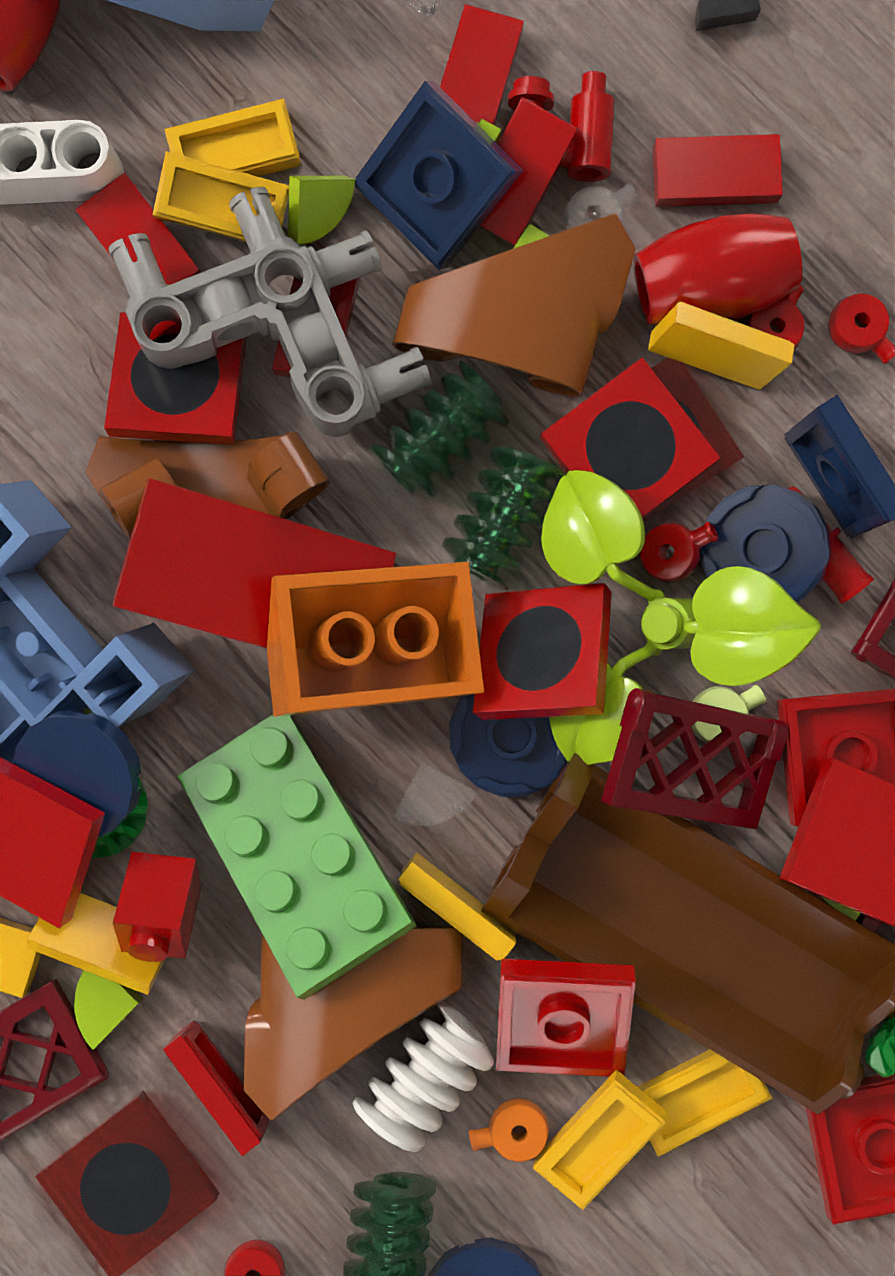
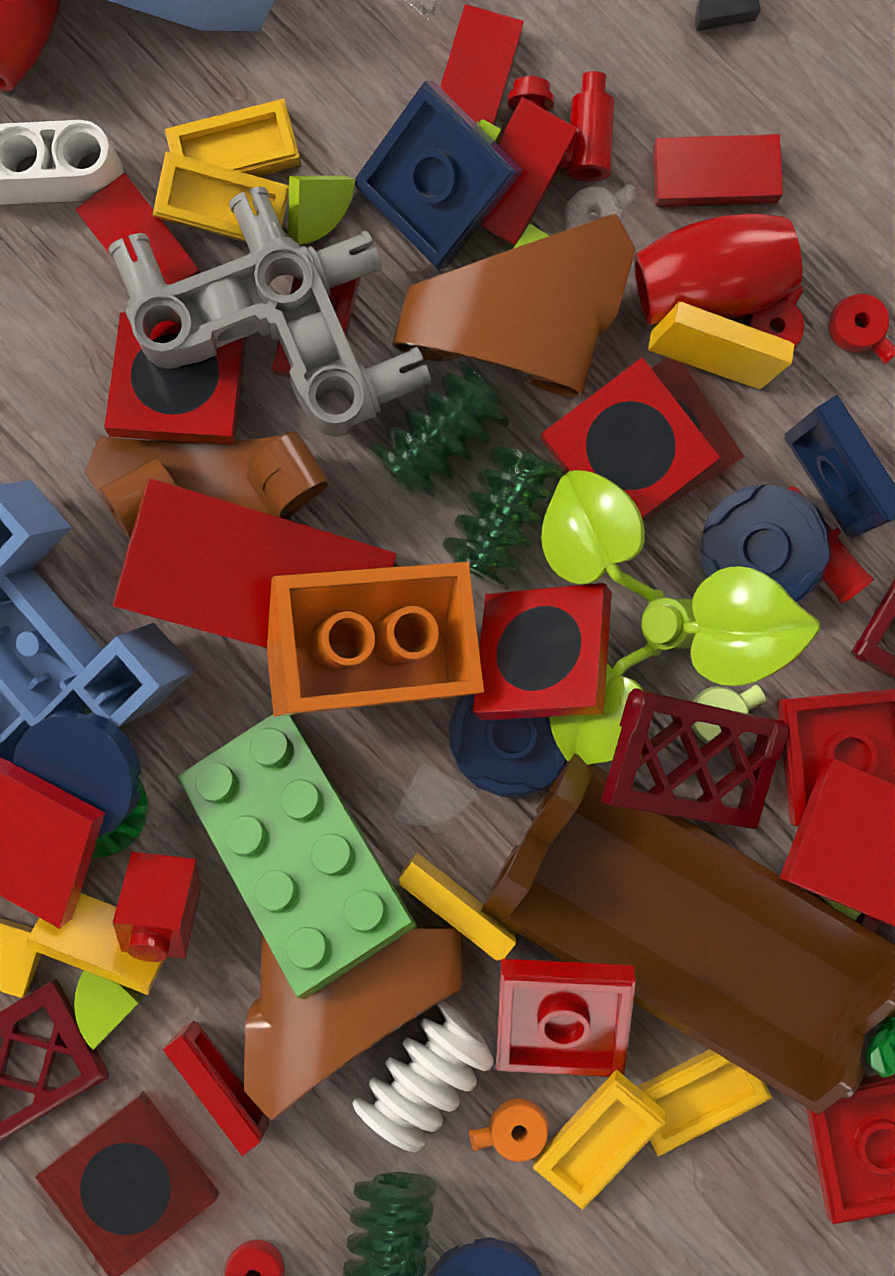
red piece [640,522,718,582] -> none

